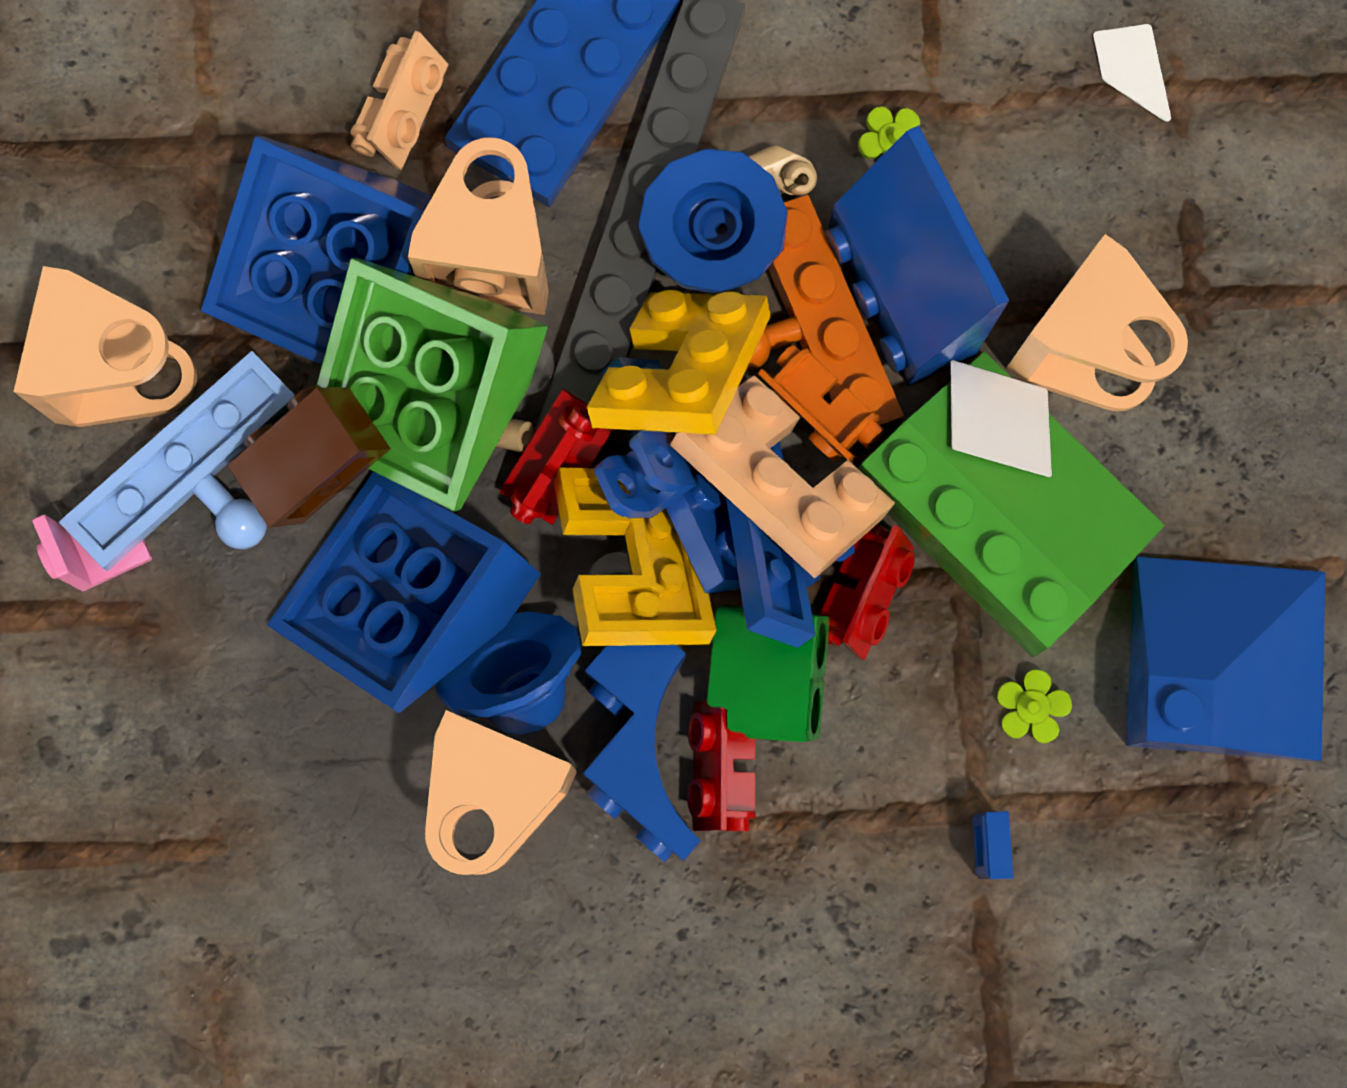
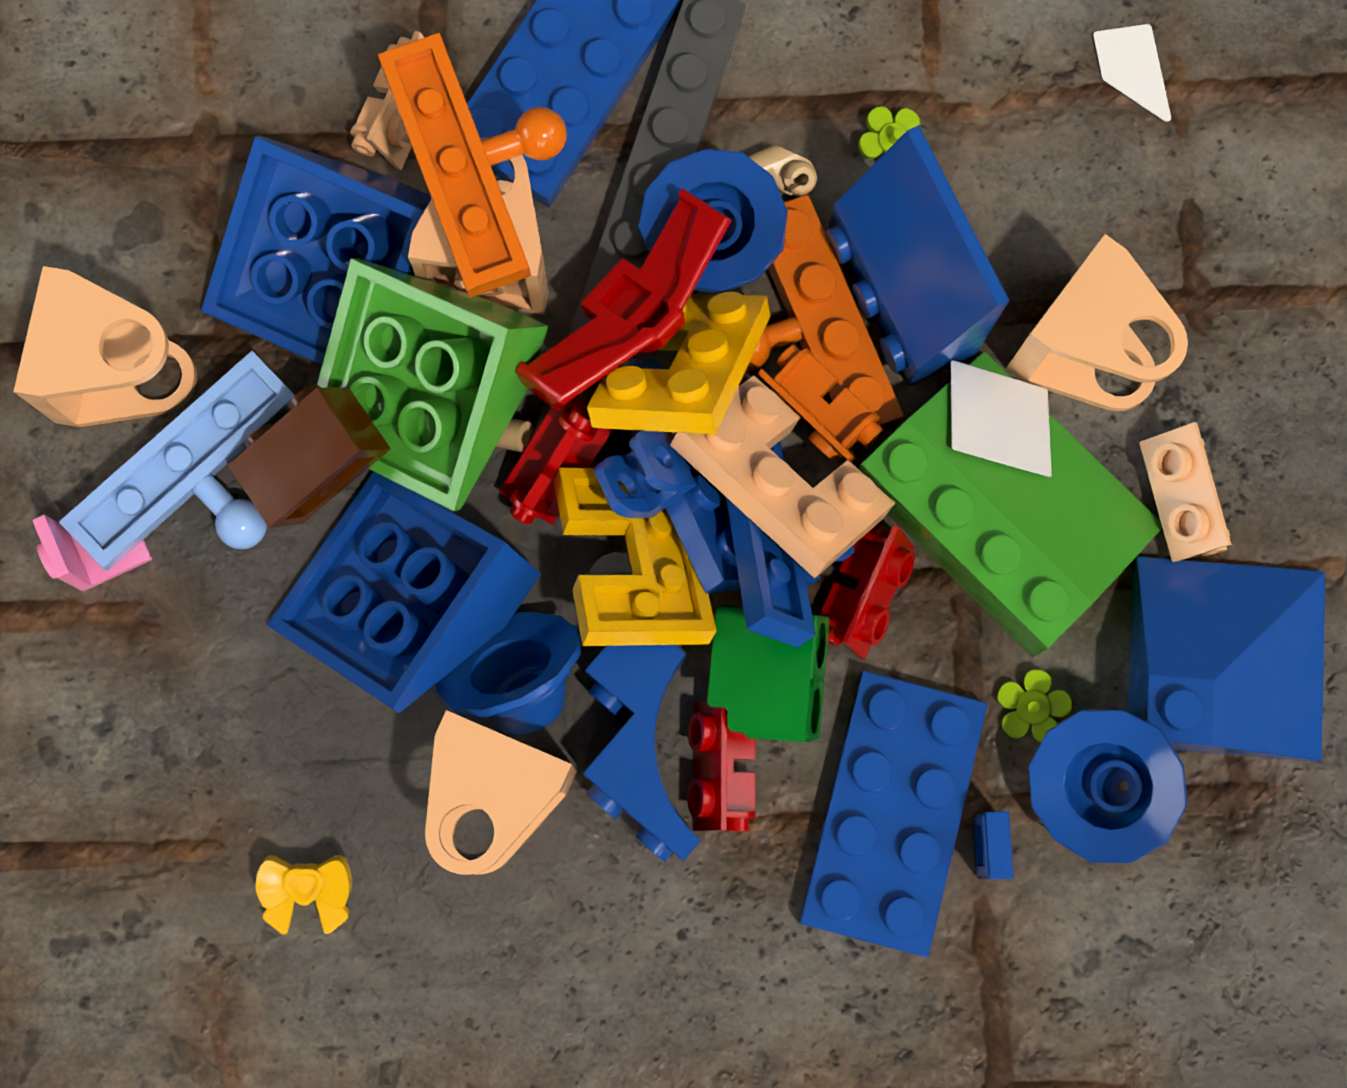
none -> yellow piece [255,855,352,935]
none -> orange plate [378,33,567,298]
none -> red plate [515,188,732,411]
none -> blue plate [799,671,988,958]
none -> blue hat [1029,709,1188,864]
none -> light nougat hinge [1139,422,1232,562]

